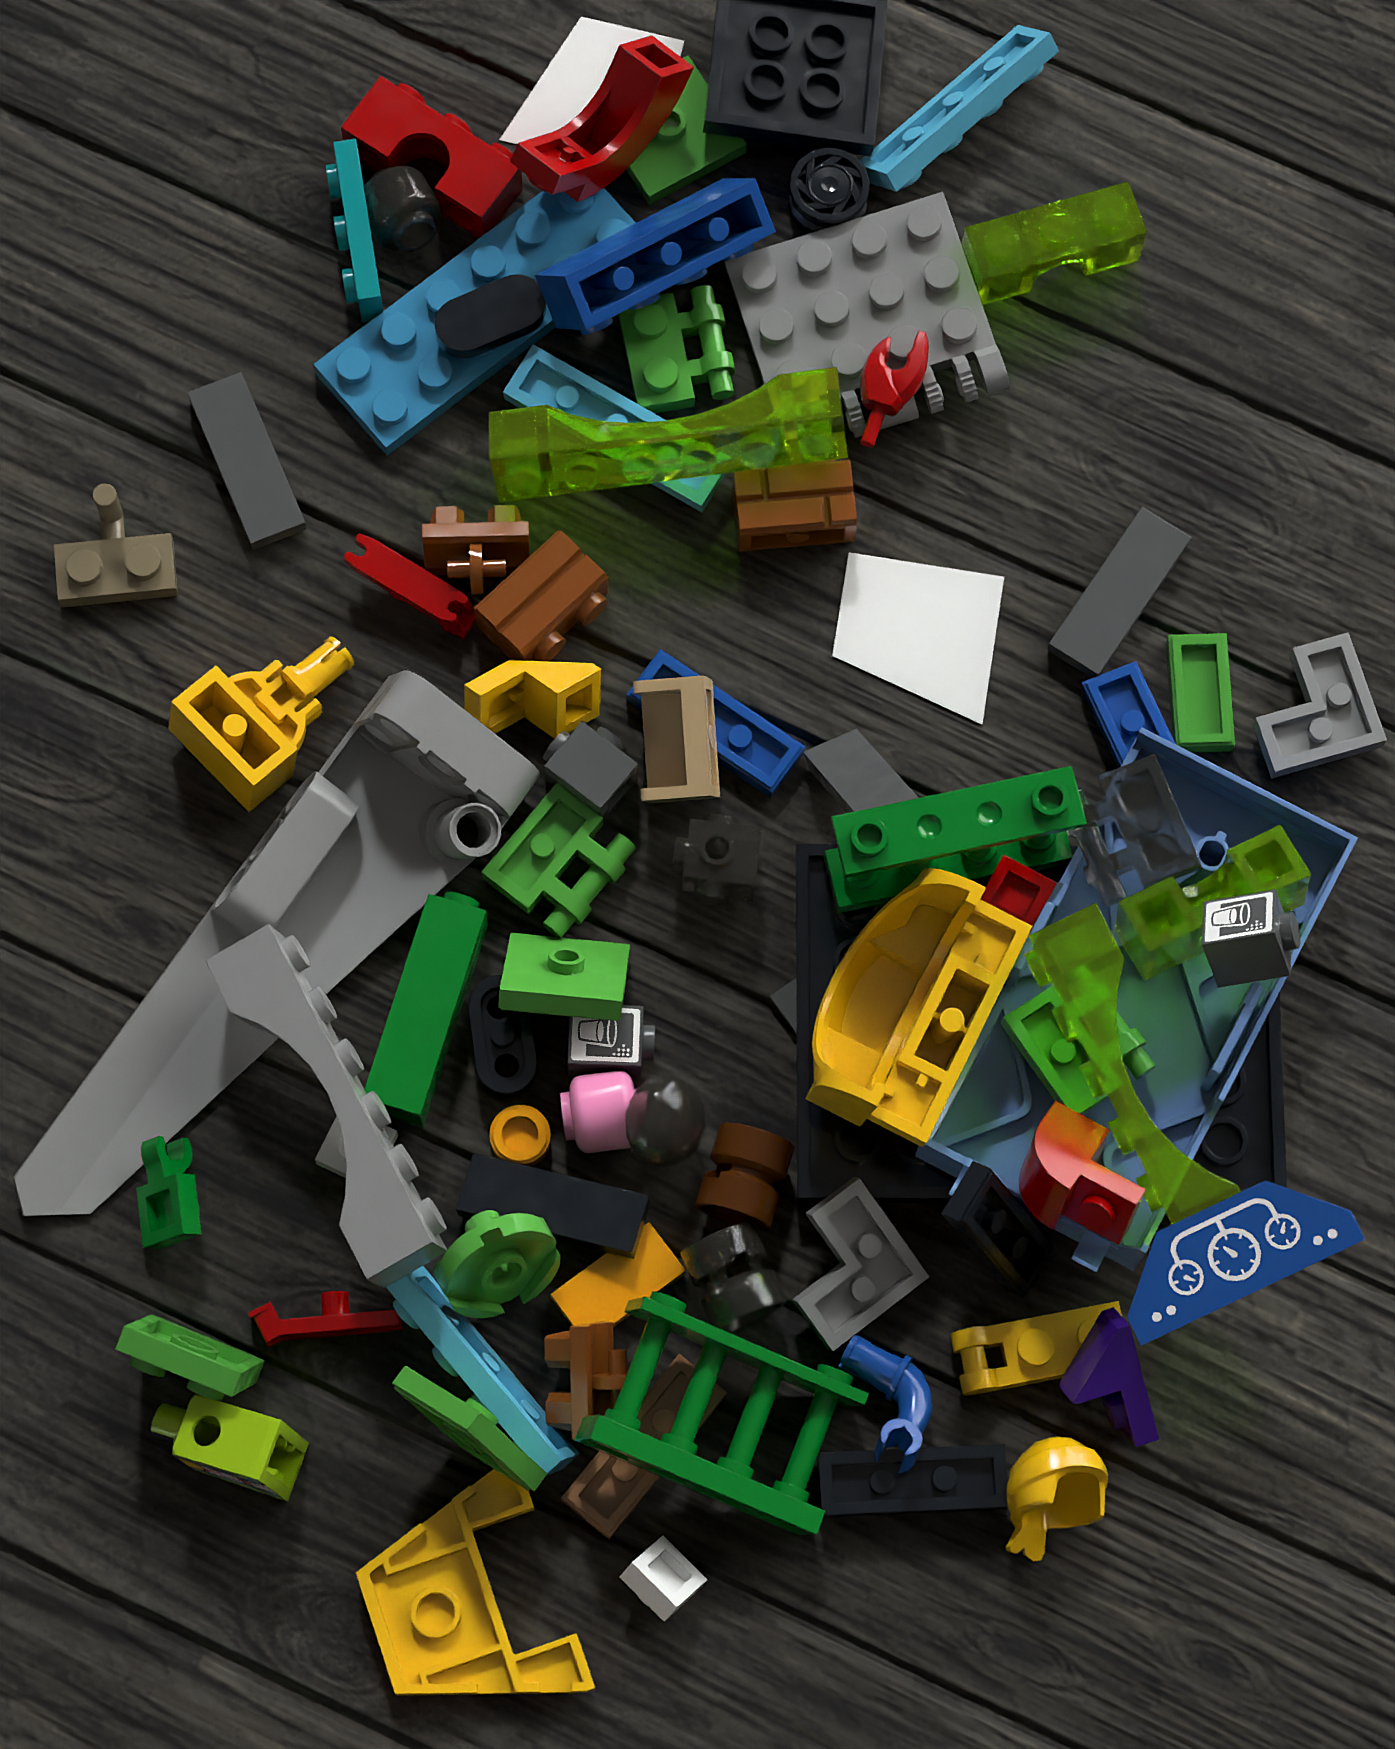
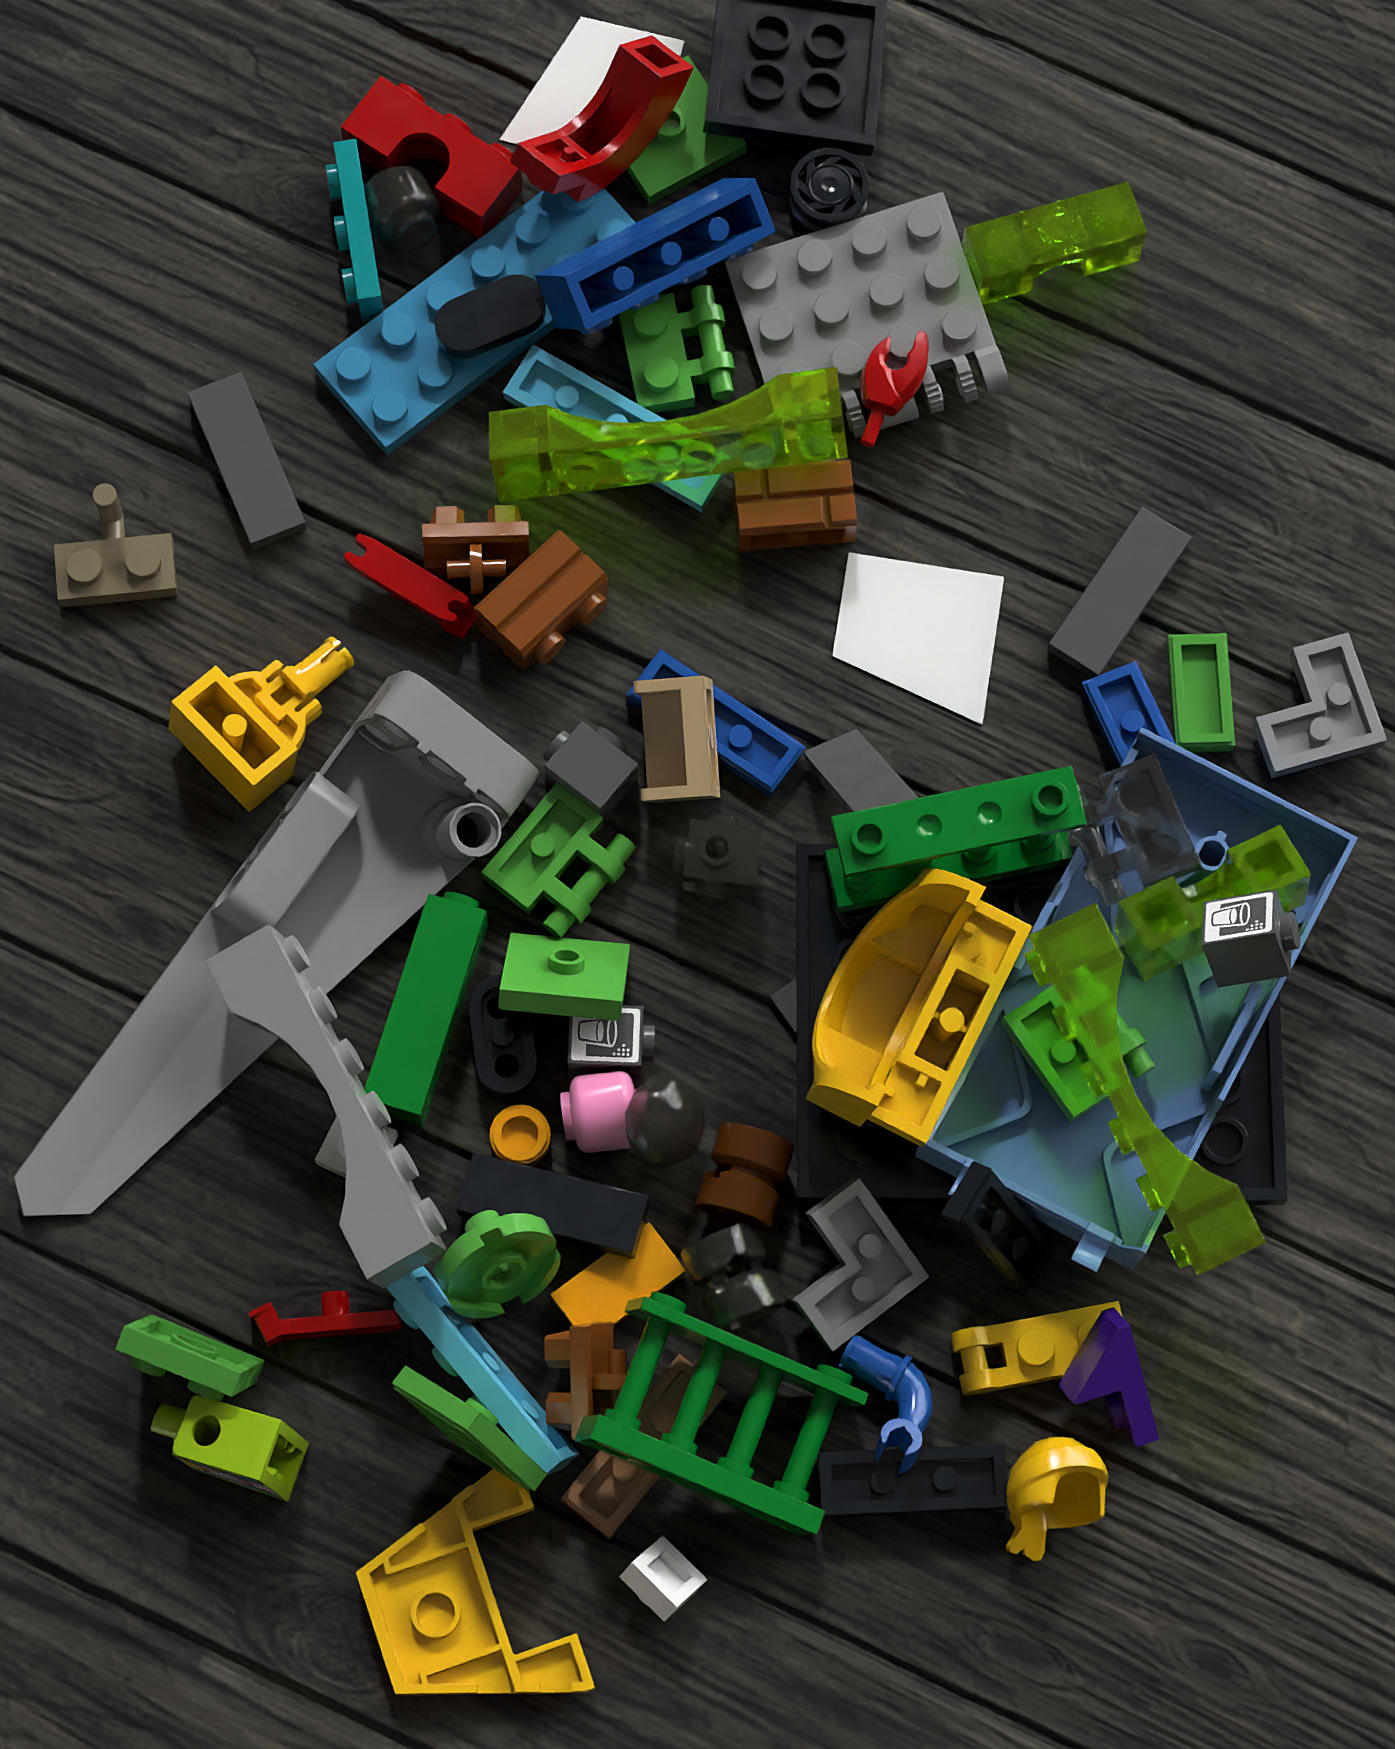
green plate [136,1136,202,1249] -> none
yellow slope [464,660,601,739] -> none
medium azure plate [860,25,1059,192] -> none
red tile [980,854,1057,940] -> none
brick [1018,1101,1146,1245] -> none
blue sticker [1127,1180,1365,1346] -> none

